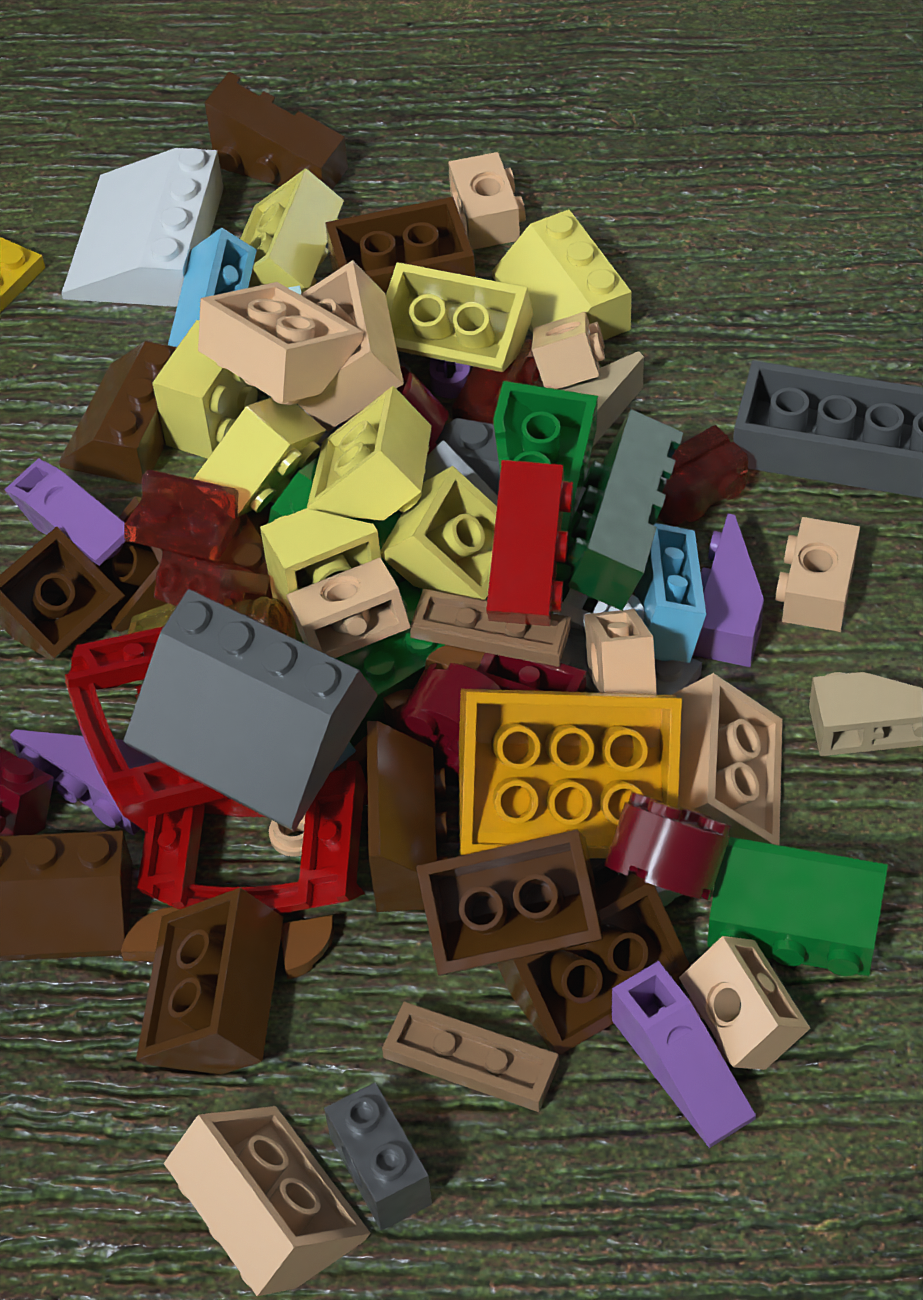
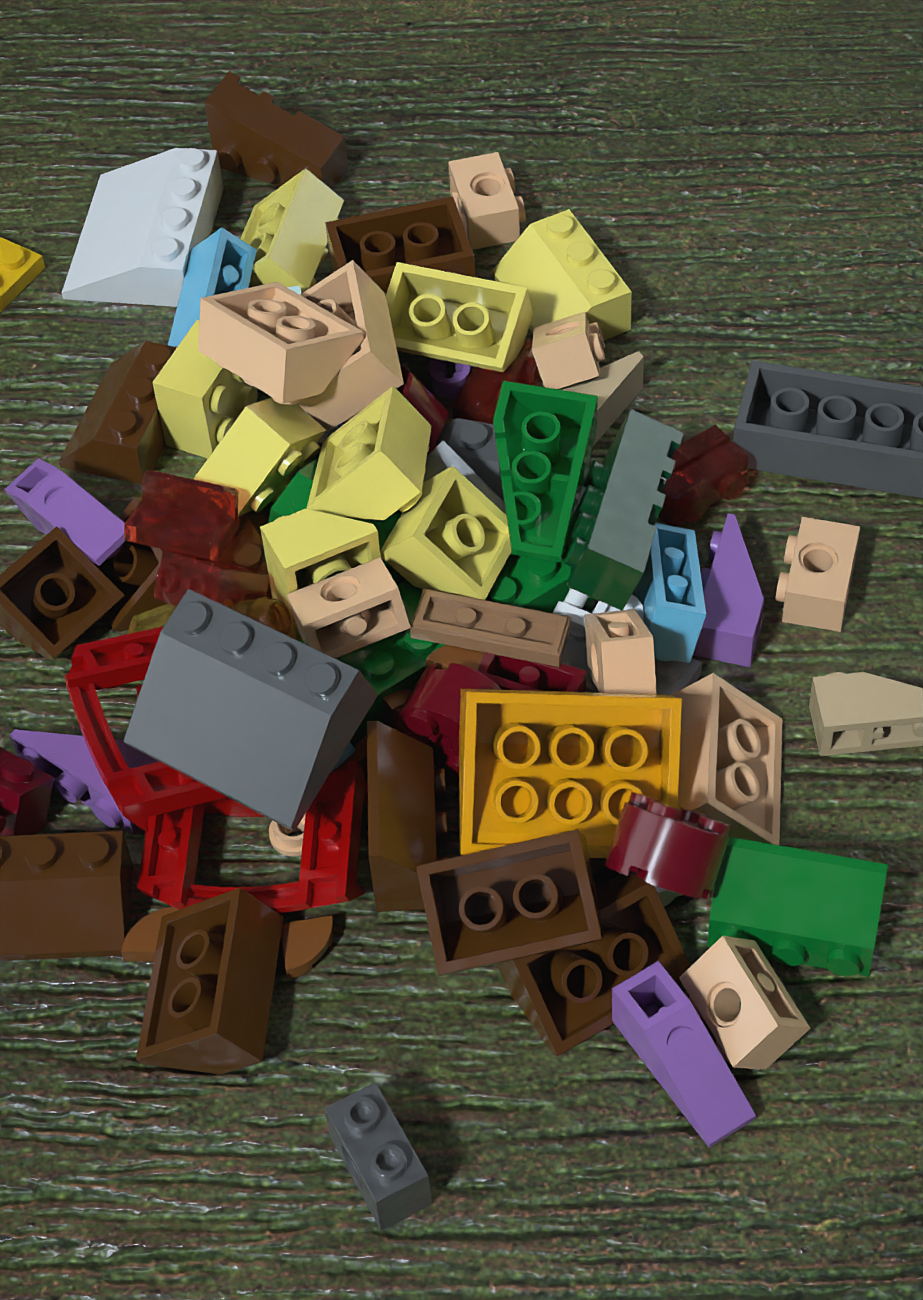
light nougat slope [164,1106,371,1296] -> none
medium nougat plate [382,1002,559,1112] -> none
red wedge [486,460,573,626] -> none

